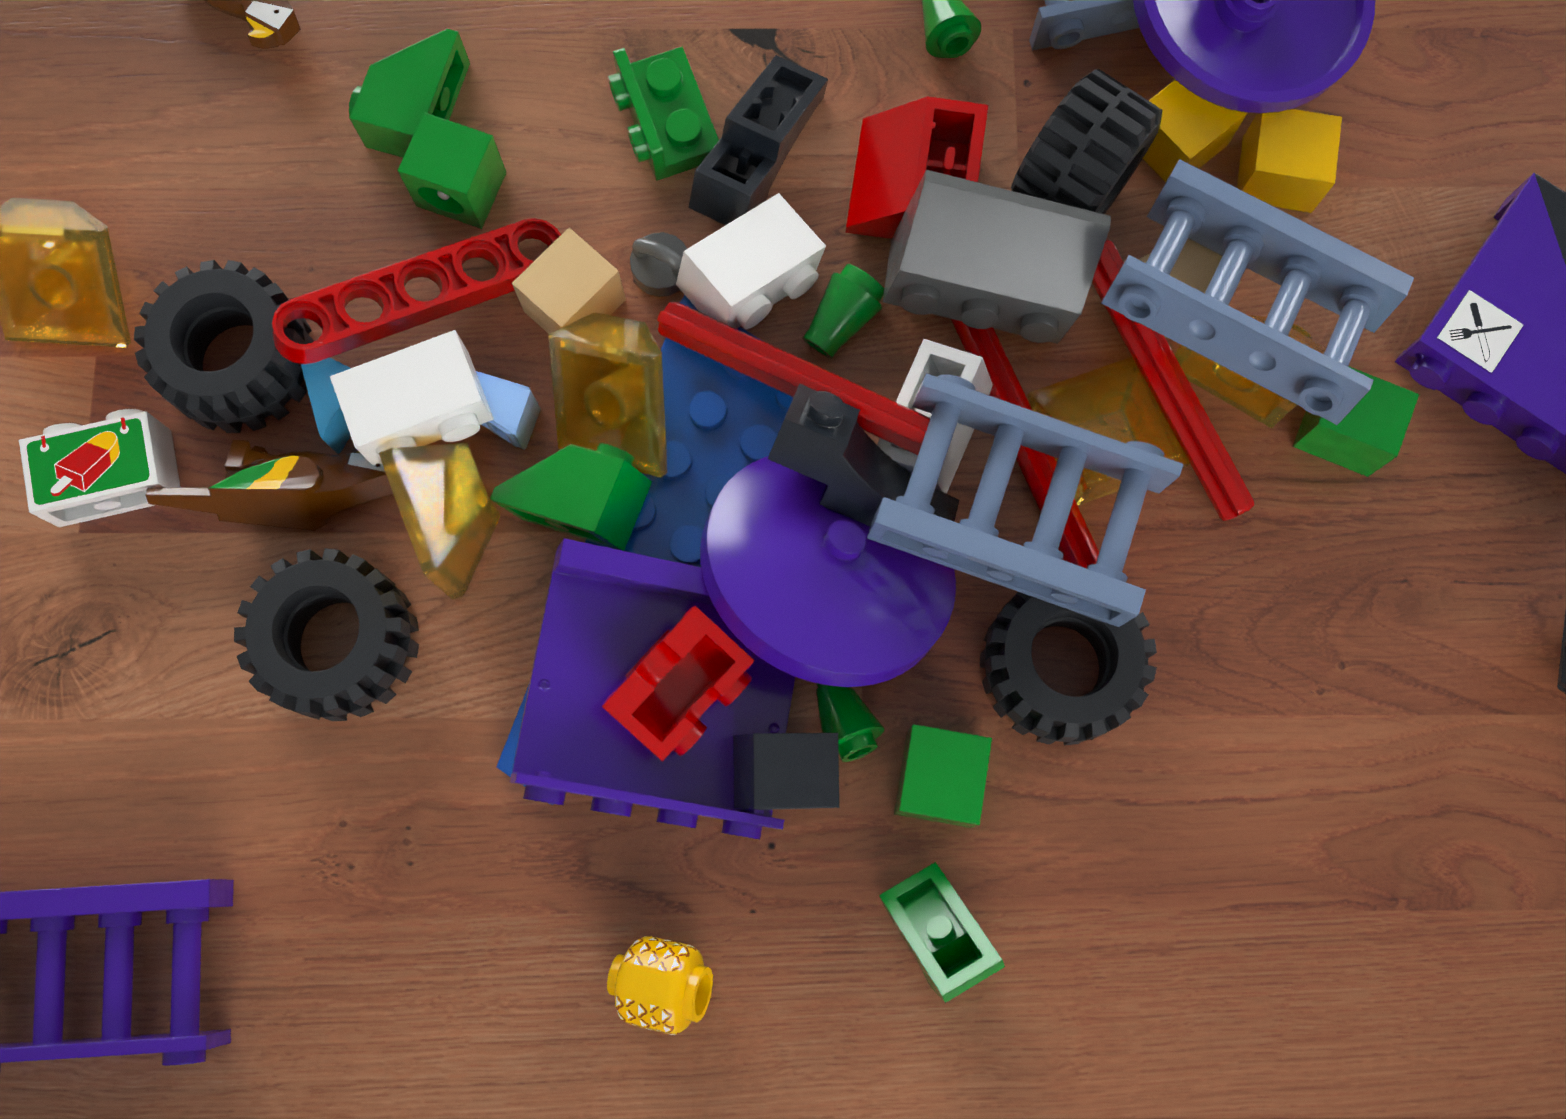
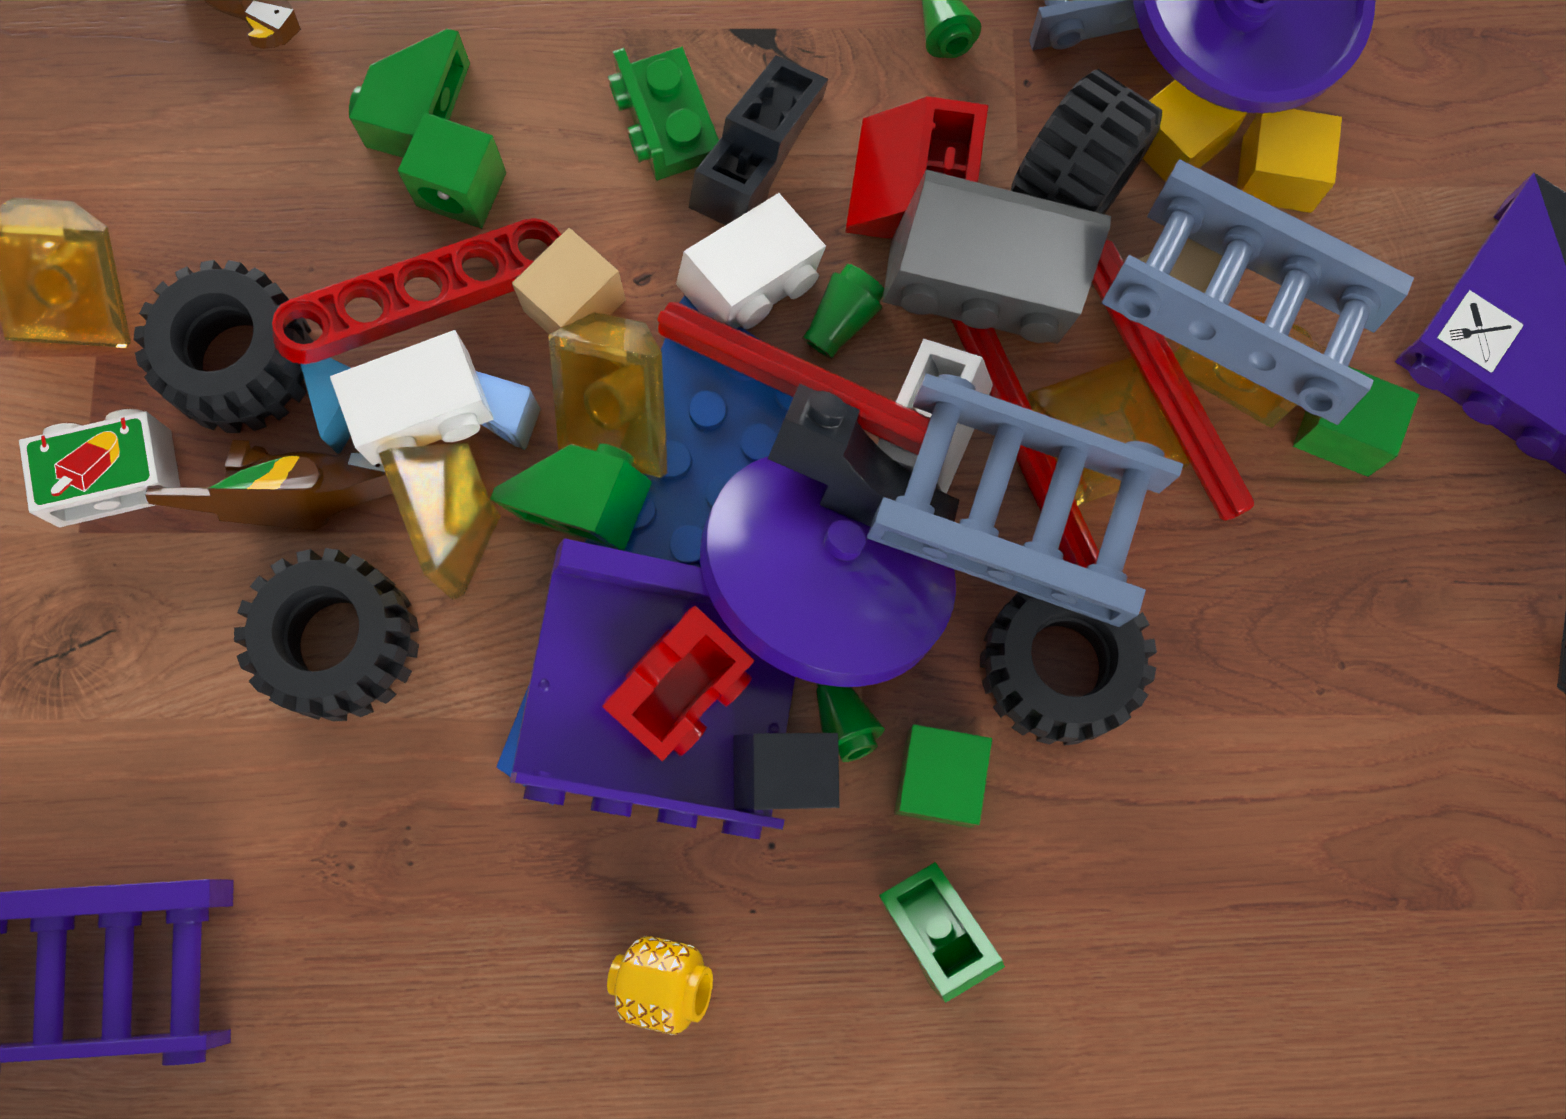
dark grey tile [630,232,687,297] -> none

